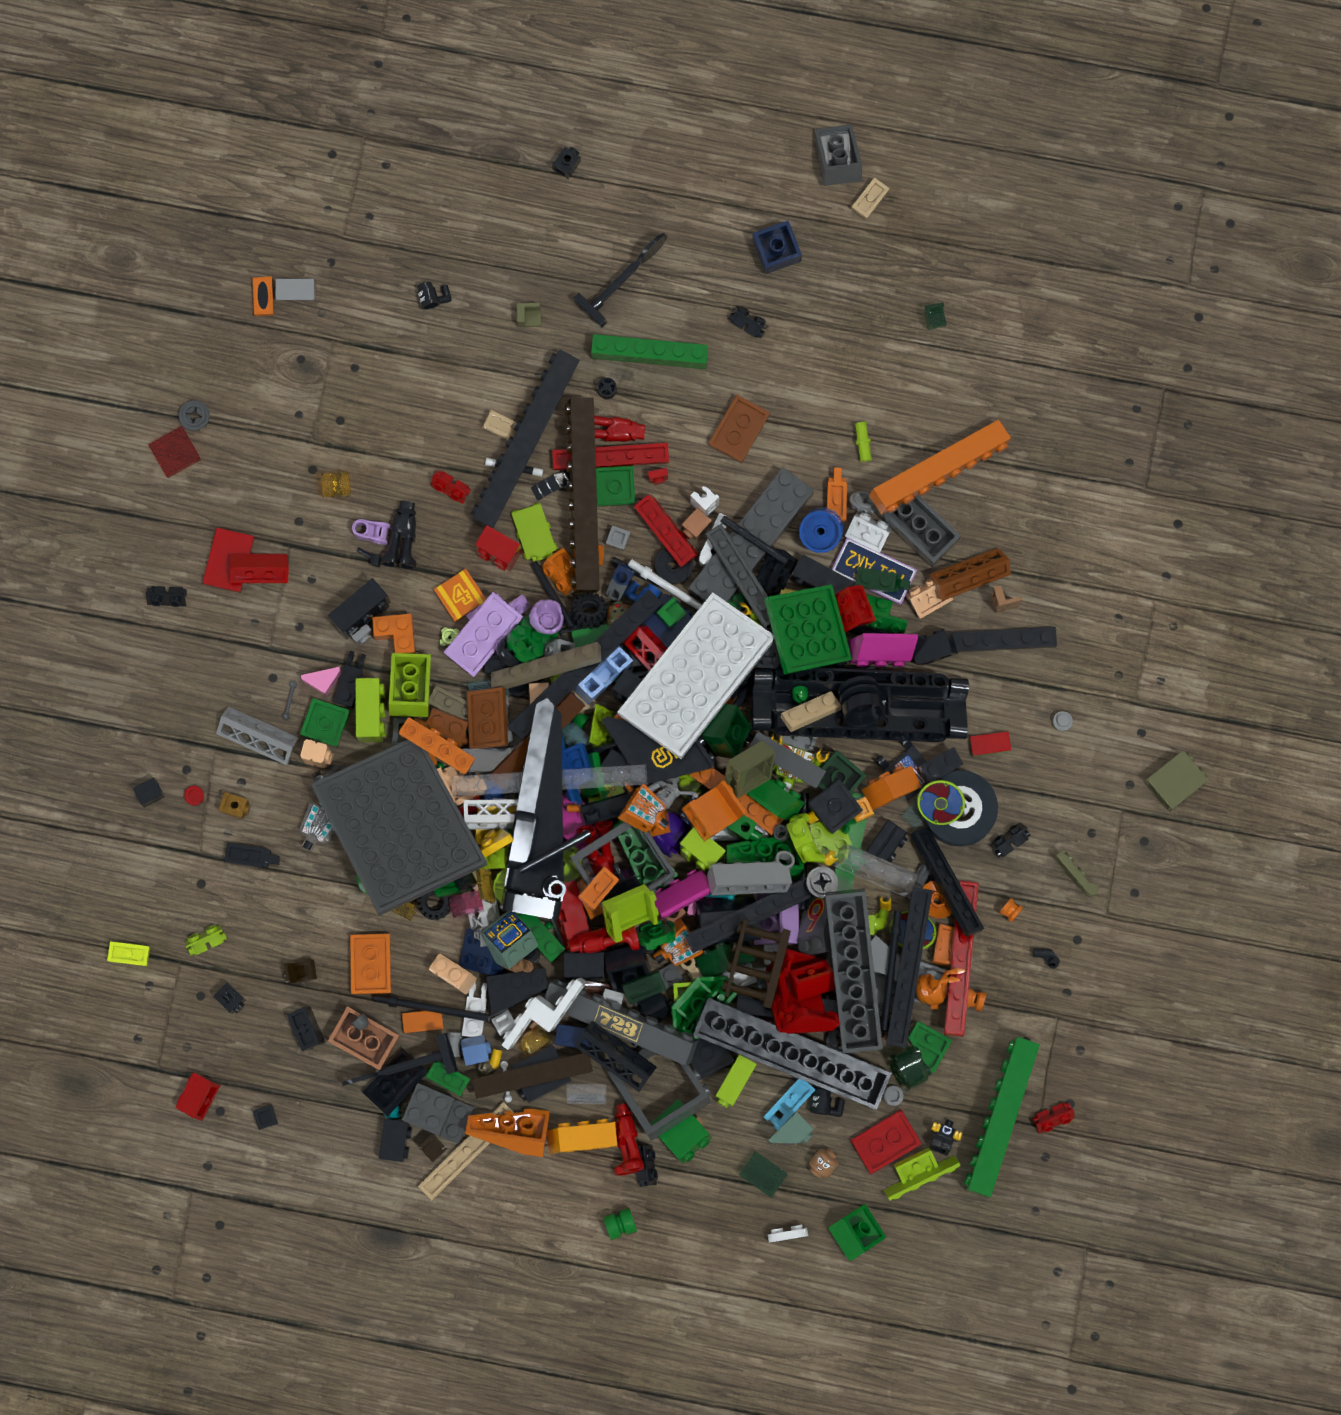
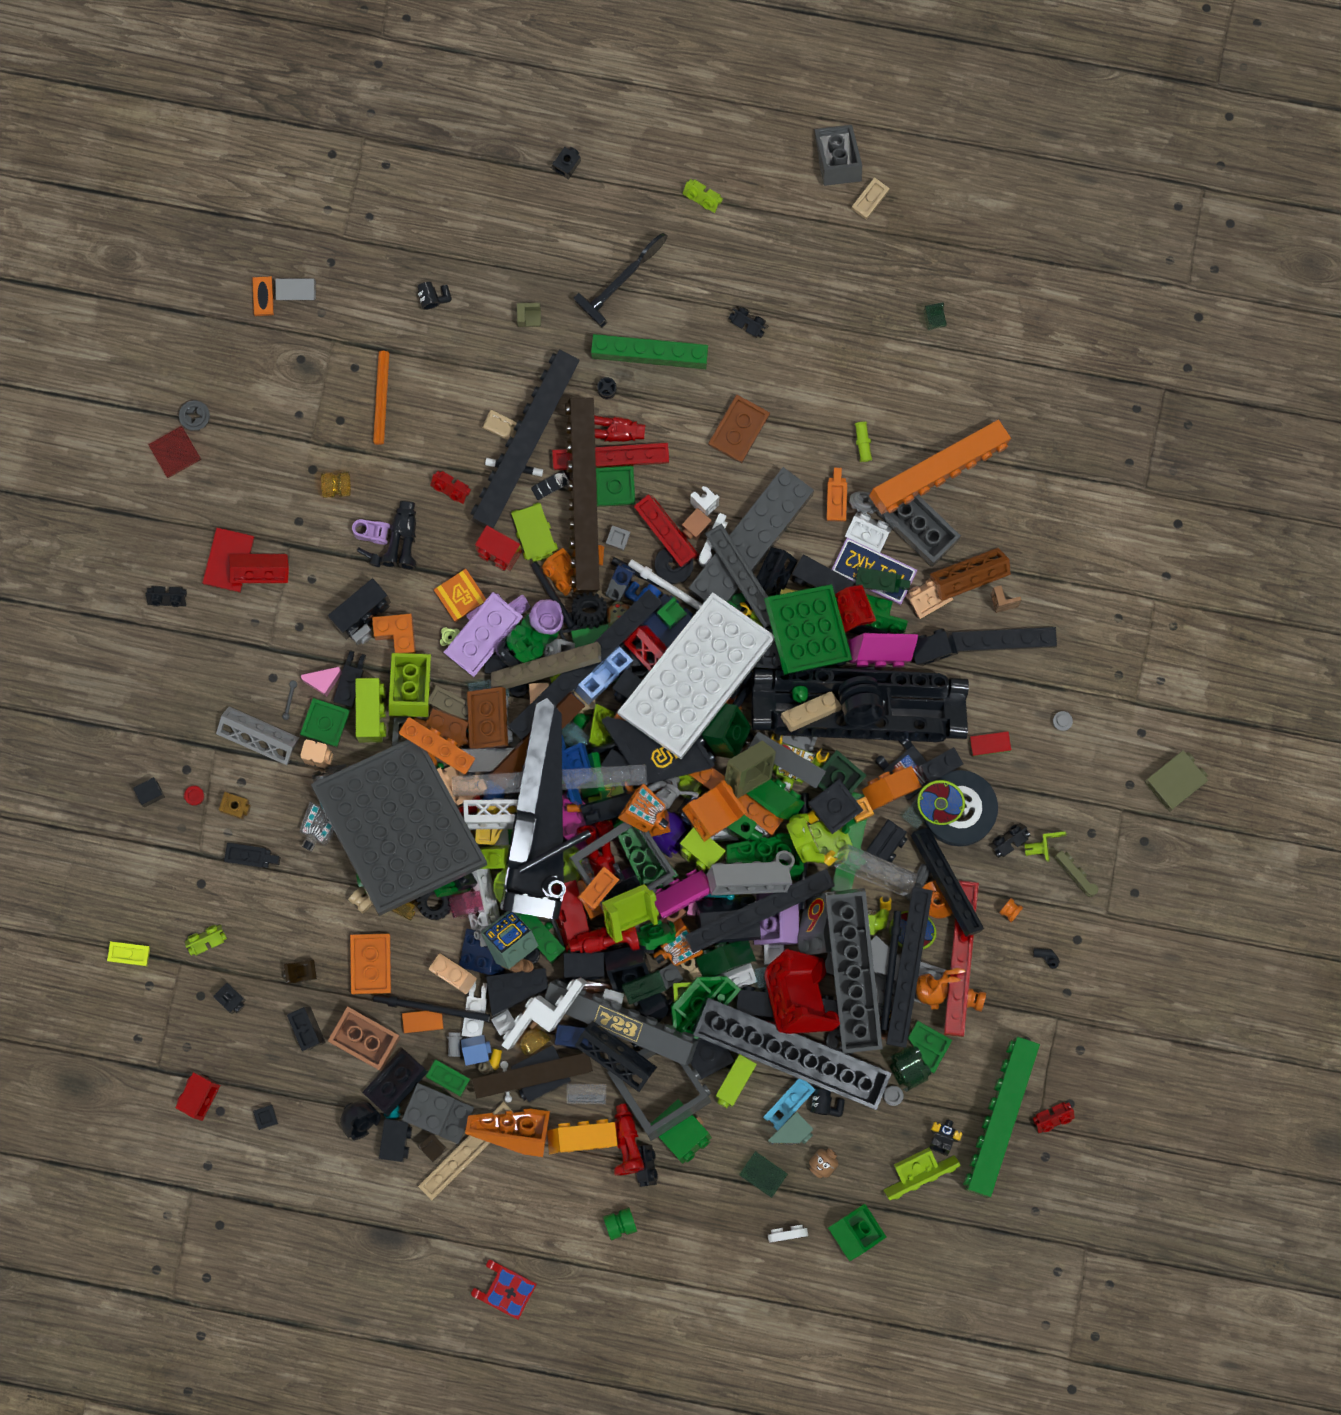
black piece [341,1033,458,1086] -> none
dark grey hinge [351,1013,369,1030] -> none
clear yellow piece [476,868,495,904] -> none
yellow wing [480,829,514,857] -> none
red plate [648,468,668,485] -> none
black bar [720,515,789,565] -> none
dark brown fence [722,919,791,1008] -> none
dark blue brick [752,220,802,274] -> none
dark grey hinge [773,824,790,841] -> none
red brick [789,960,835,1001] -> none
blue wheel [799,508,844,553] -> none
gear [806,867,838,898] -> none
red tile [850,1110,922,1174] -> none
orange plate [932,924,954,967] -> none
none -> black cylinder [340,1101,381,1141]
none -> tan wheel [348,886,373,914]
none -> orange axle [373,351,389,445]
none -> red flag [471,1260,537,1320]
none -> lime hinge [683,179,723,213]
none -> lime bracket [1025,832,1067,862]

